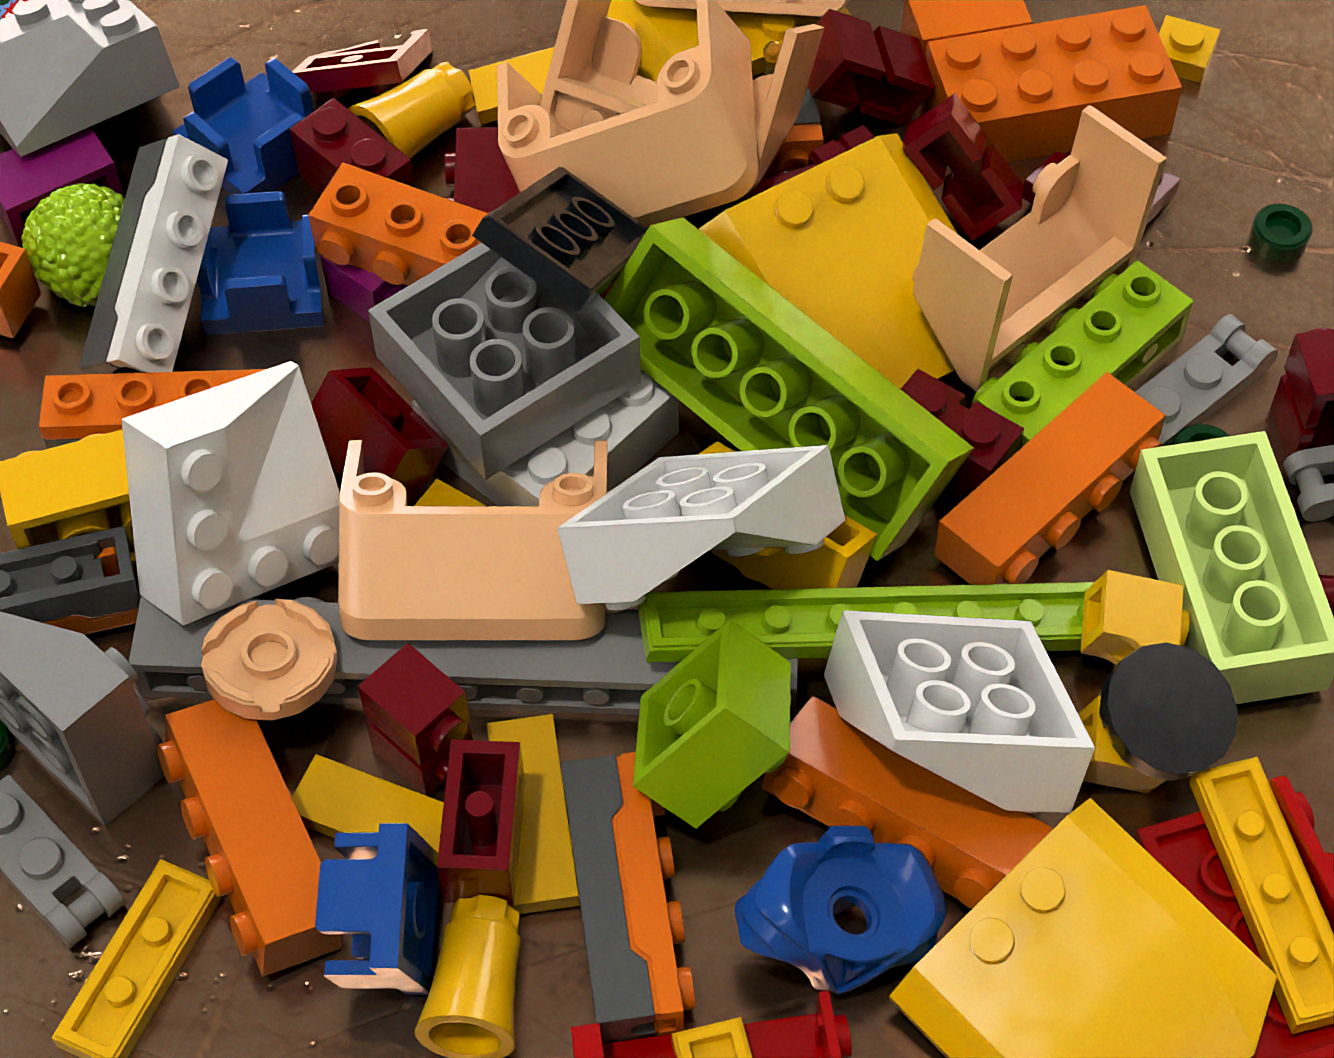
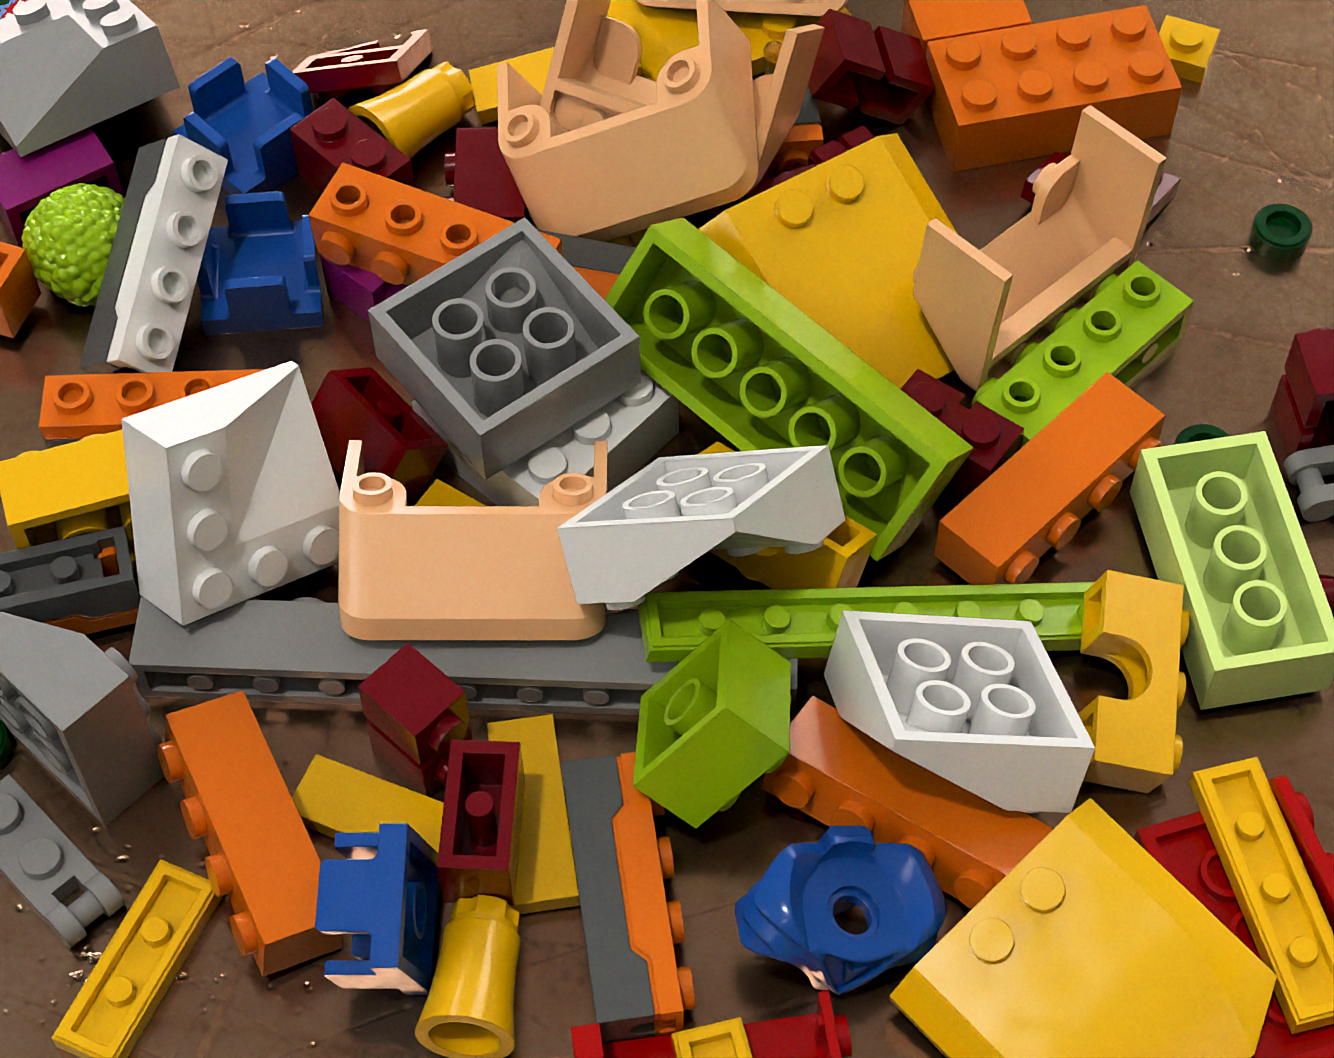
light nougat tile [201,599,338,720] -> none
black tile [472,167,648,312] -> none
dark red piece [902,93,1024,241] -> none
black tile [1099,642,1238,781] -> none
light grey plate [1135,314,1278,446] -> none

